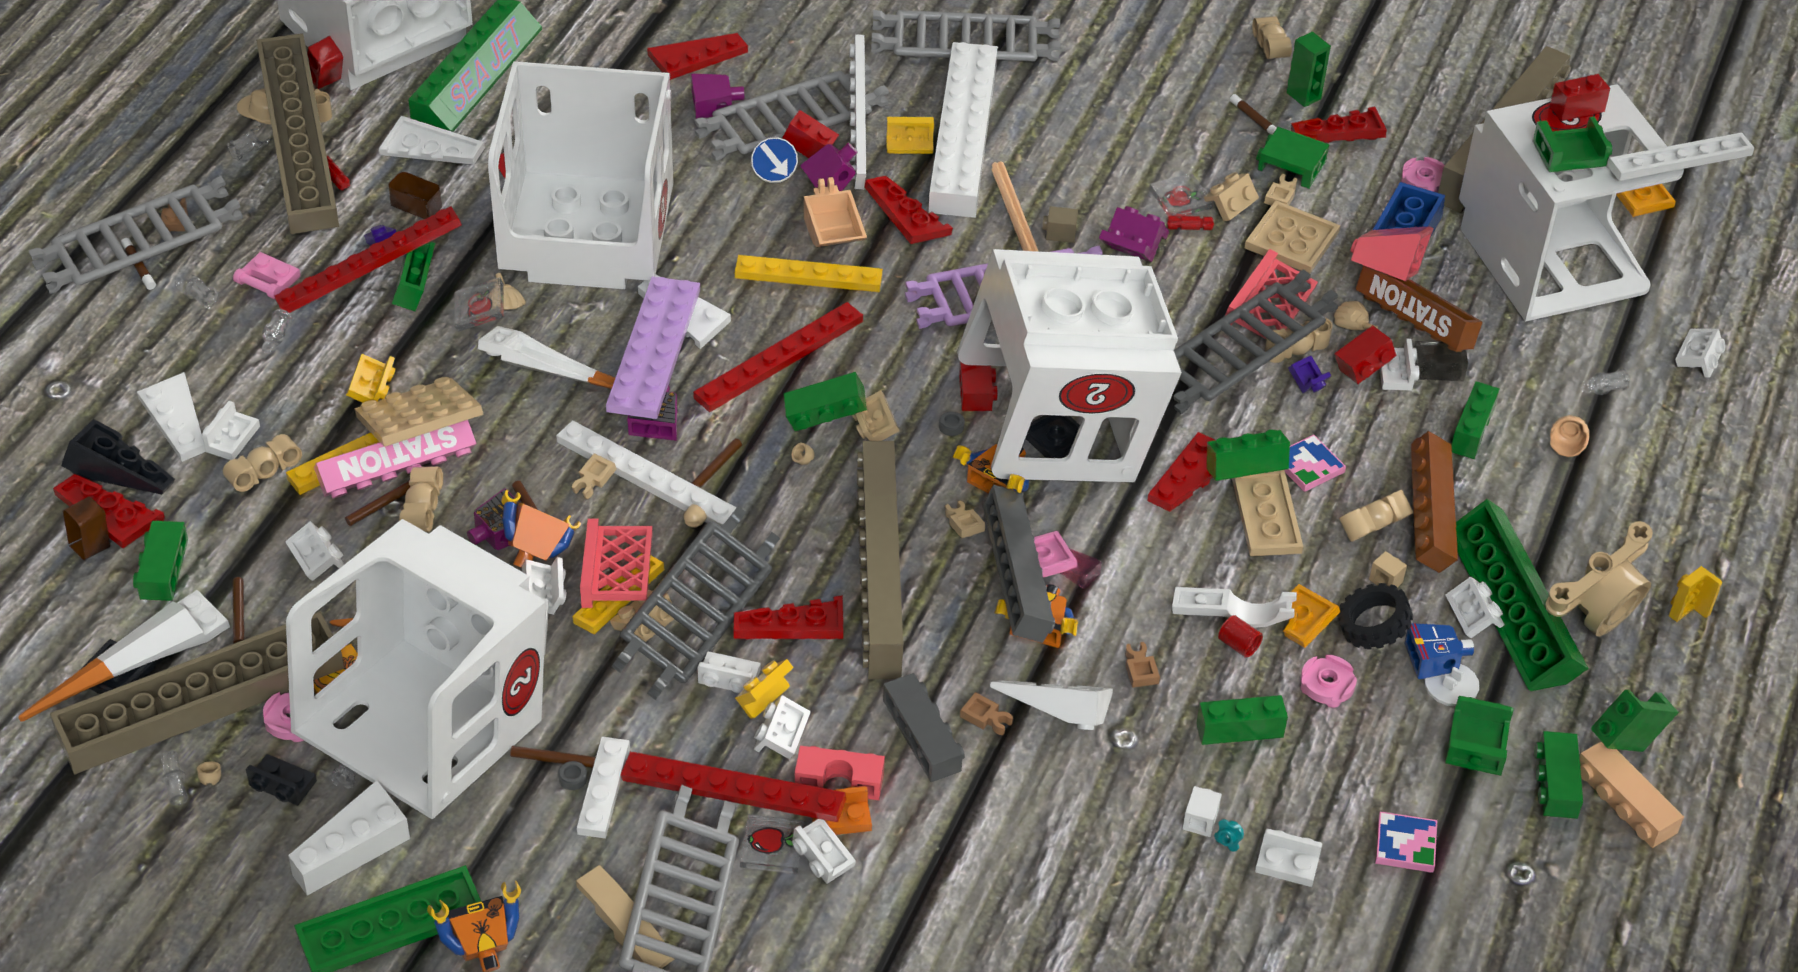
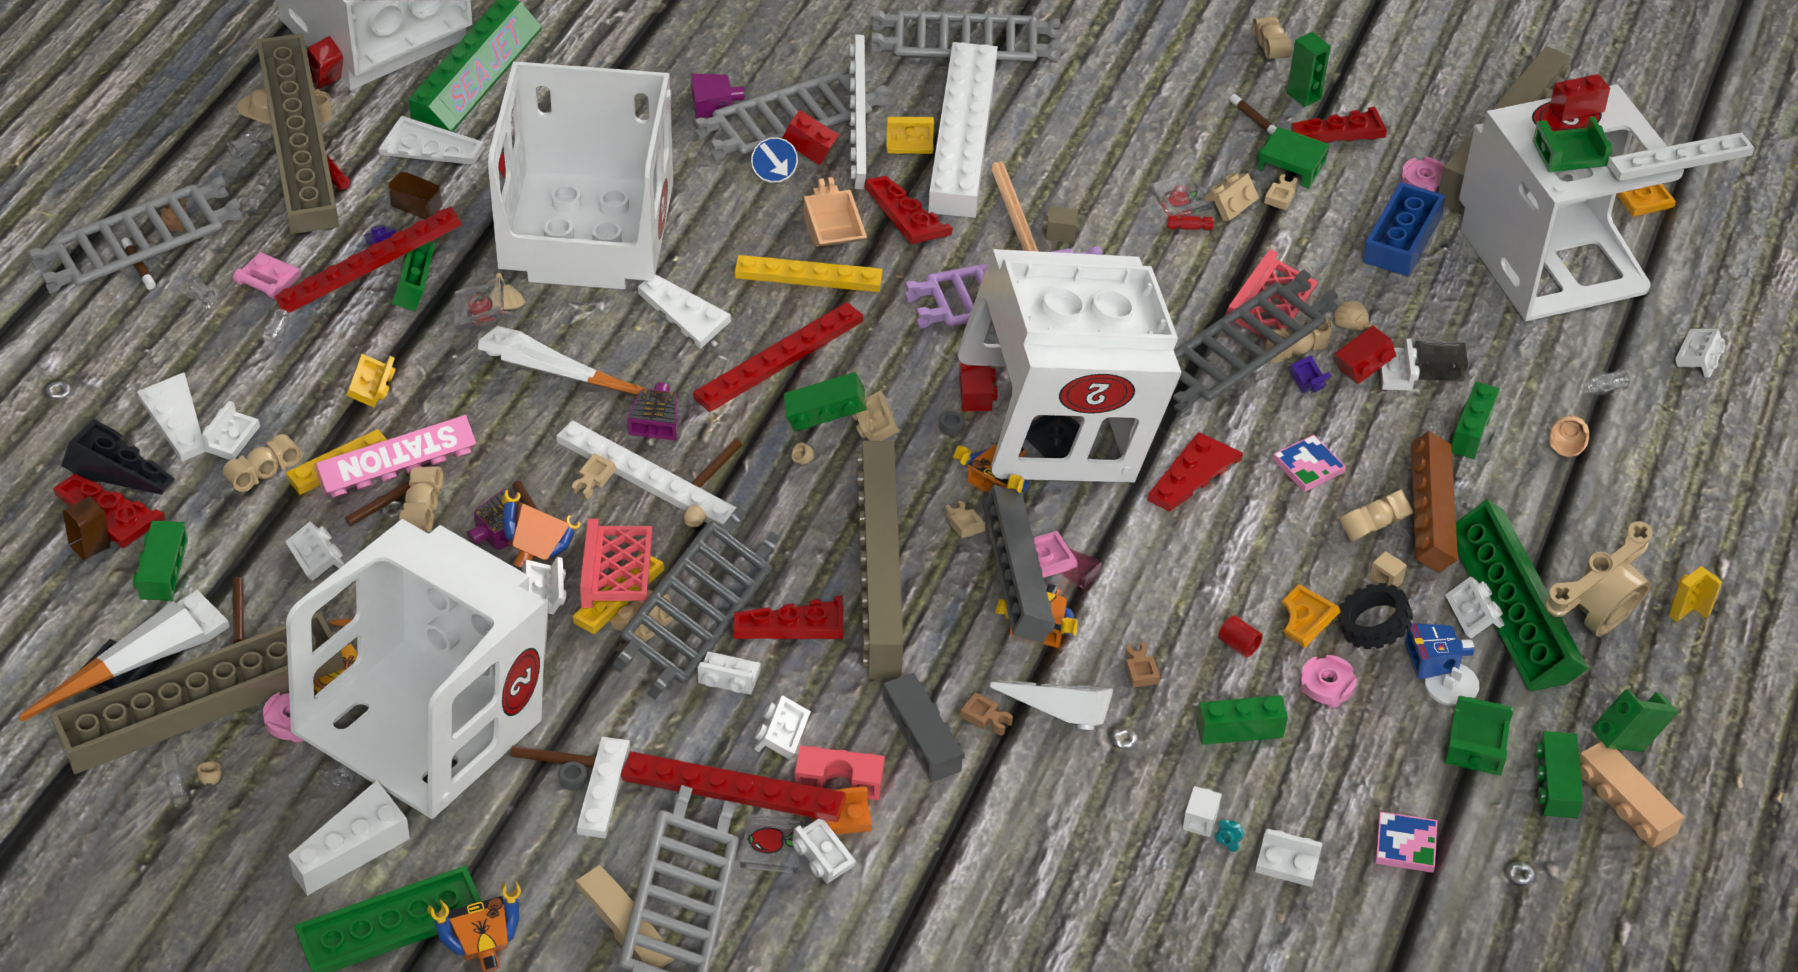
black bracket [246,754,317,806] -> none
tan plate [355,377,483,447] -> none
lavender plate [606,276,700,419] -> none
red wing [647,33,748,80] -> none
yellow bracket [735,659,794,719] -> none
magenta torso [800,143,858,191] -> none
magenta bracket [1099,206,1169,262] -> none
white piece [1172,587,1297,628] -> none
green brick [1207,430,1290,481] -> none
tan plate [1232,470,1303,556] -> none
tan plate [1244,200,1340,274] -> none
coral slope [1351,226,1434,281] -> none
dark orange brick [1356,265,1483,352] -> none

